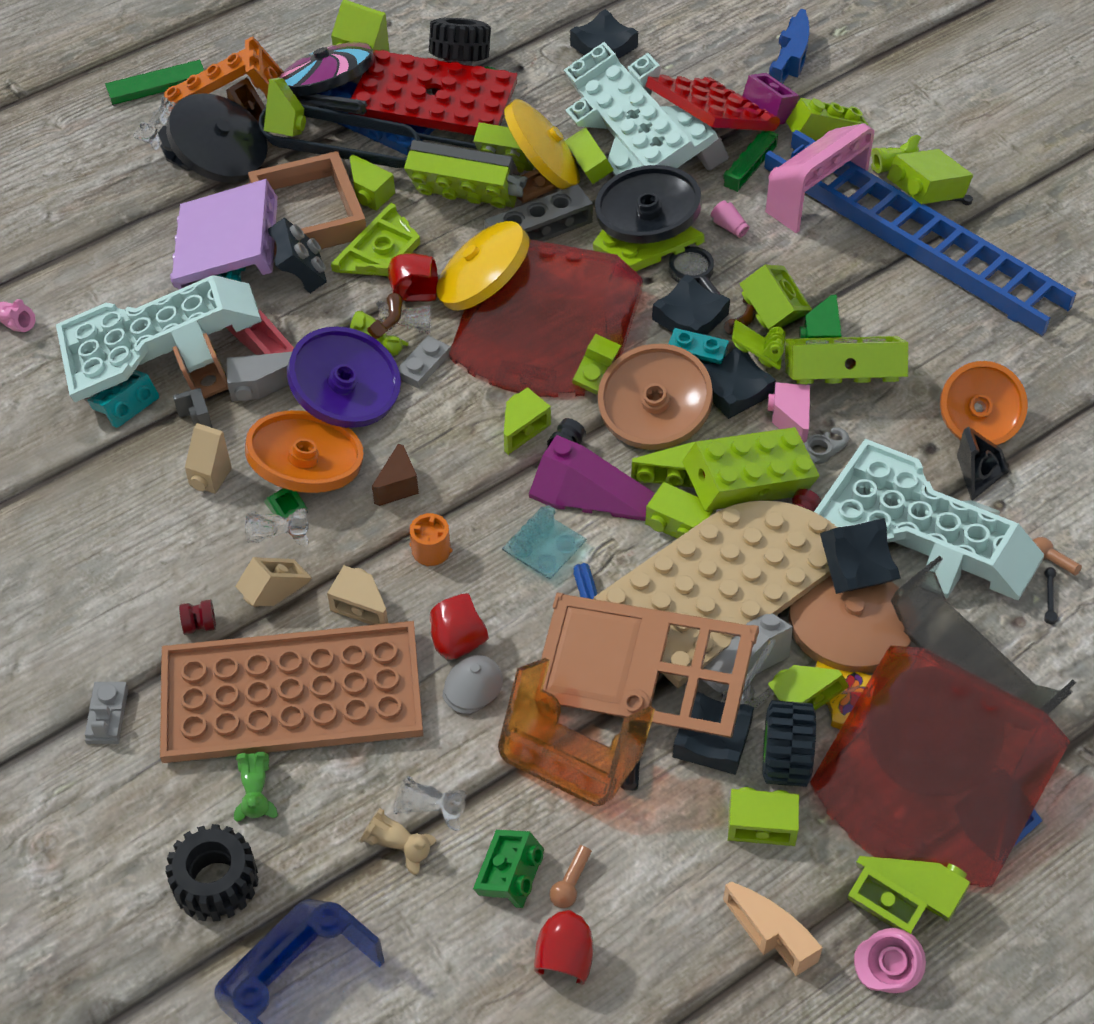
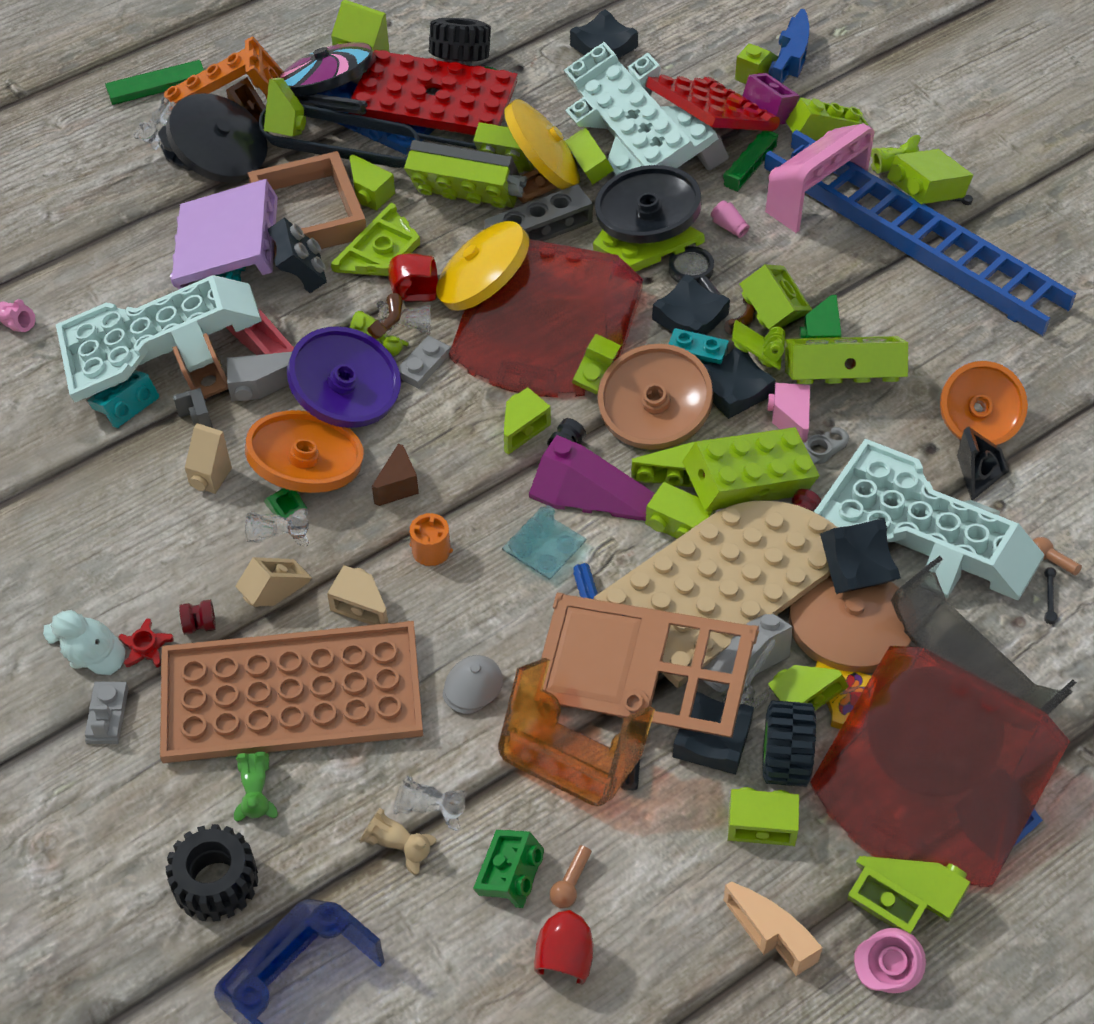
red piece [429,593,489,661] -> none
none -> light aqua piece [43,610,126,675]
none -> red animal [118,618,174,667]
none -> lime slope [735,43,778,84]

